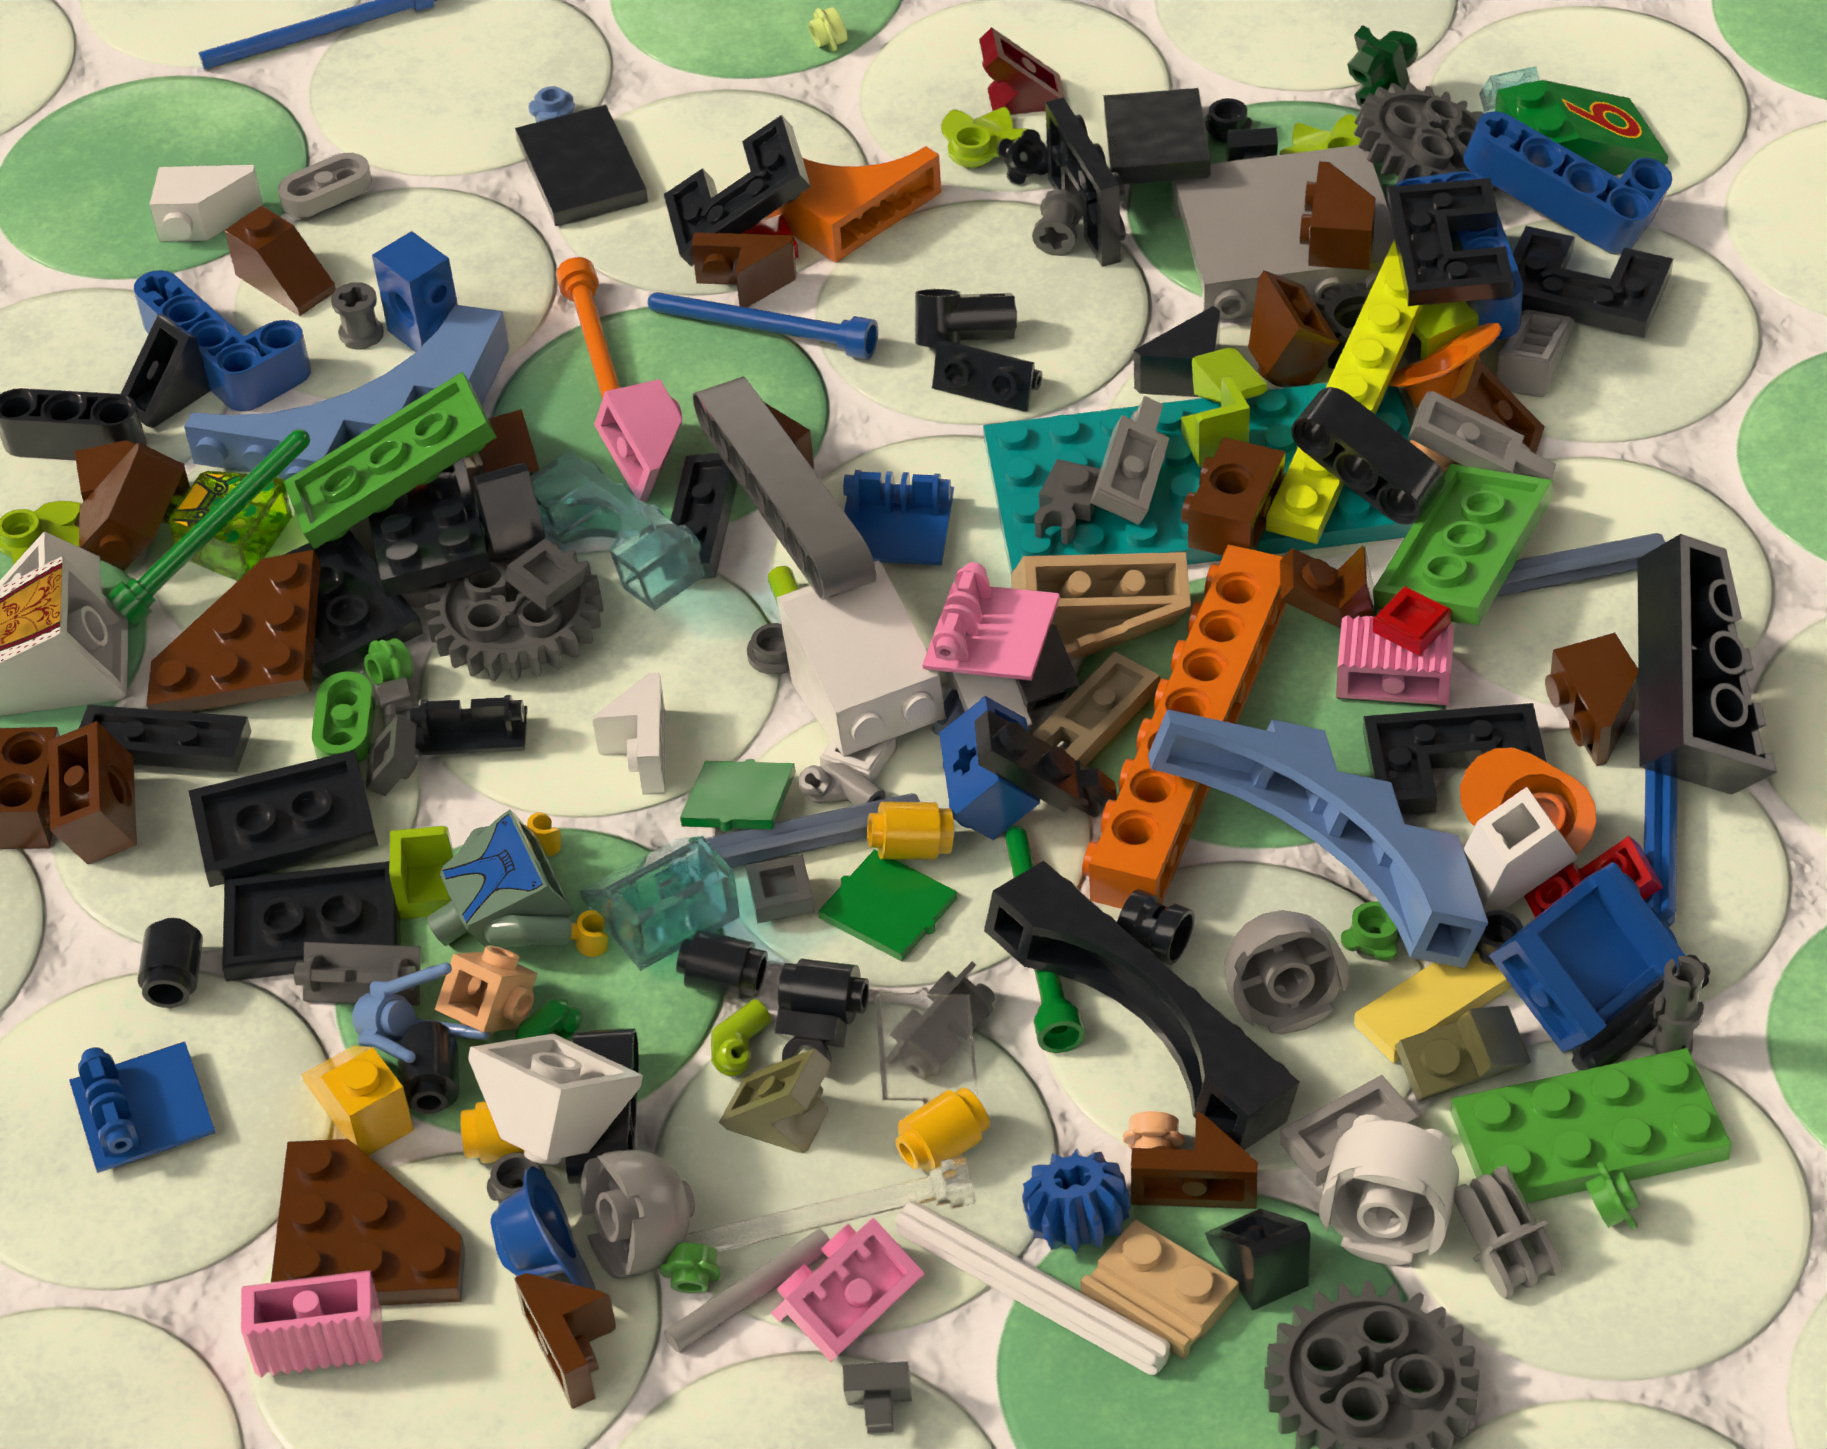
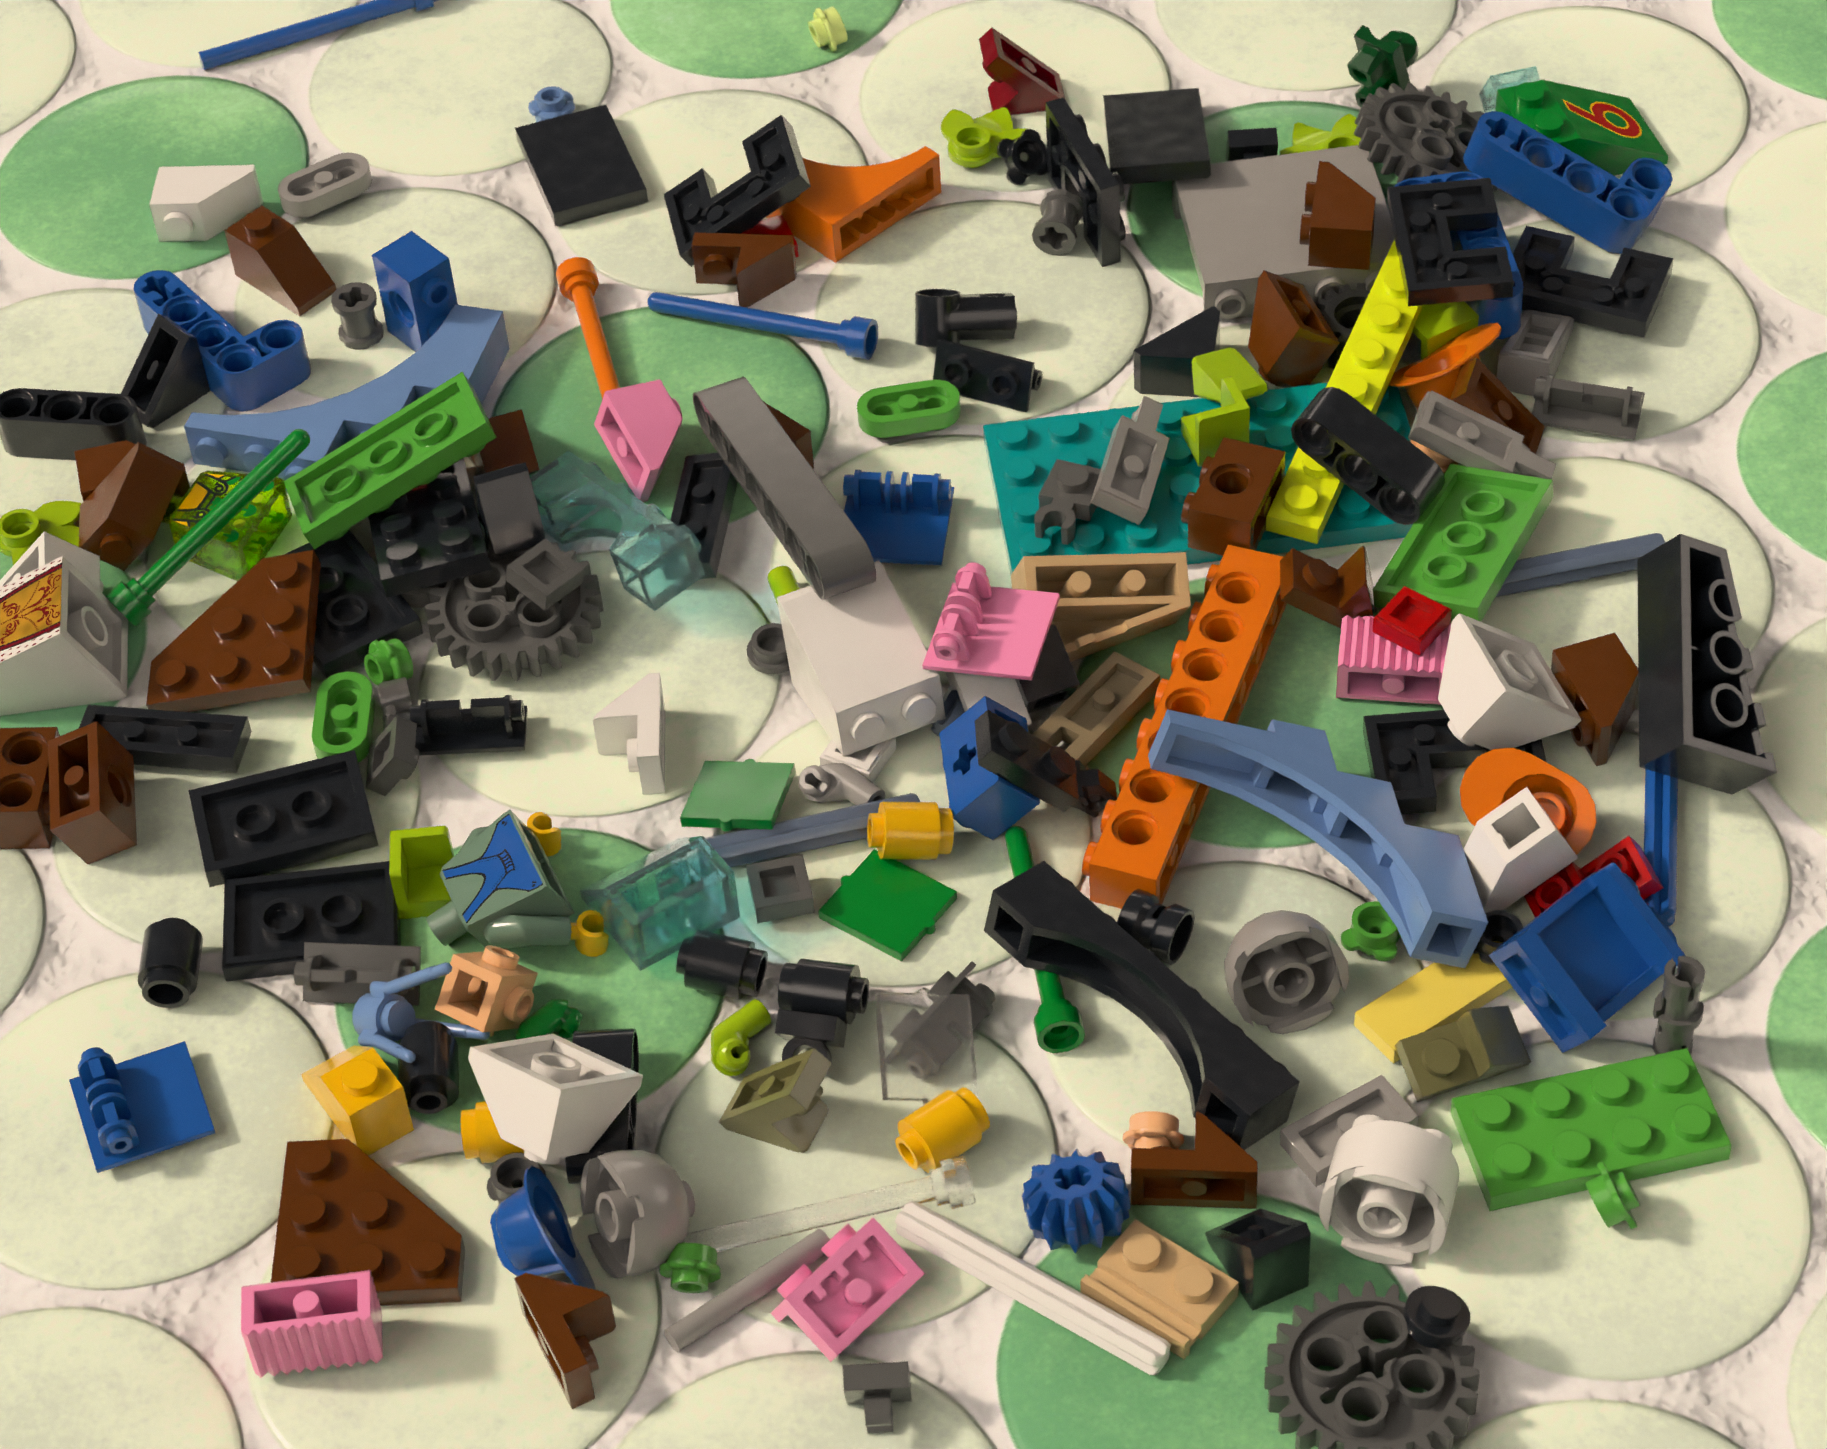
black plate [1204,98,1252,142] -> none
light grey arm [1454,1165,1561,1298] -> none
black axle [1571,954,1711,1070] -> none
none -> bright green plate [857,380,961,438]
none -> black plate [1404,1286,1471,1349]
none -> white slope [1438,613,1581,750]
none -> dark grey hinge [1532,374,1645,440]

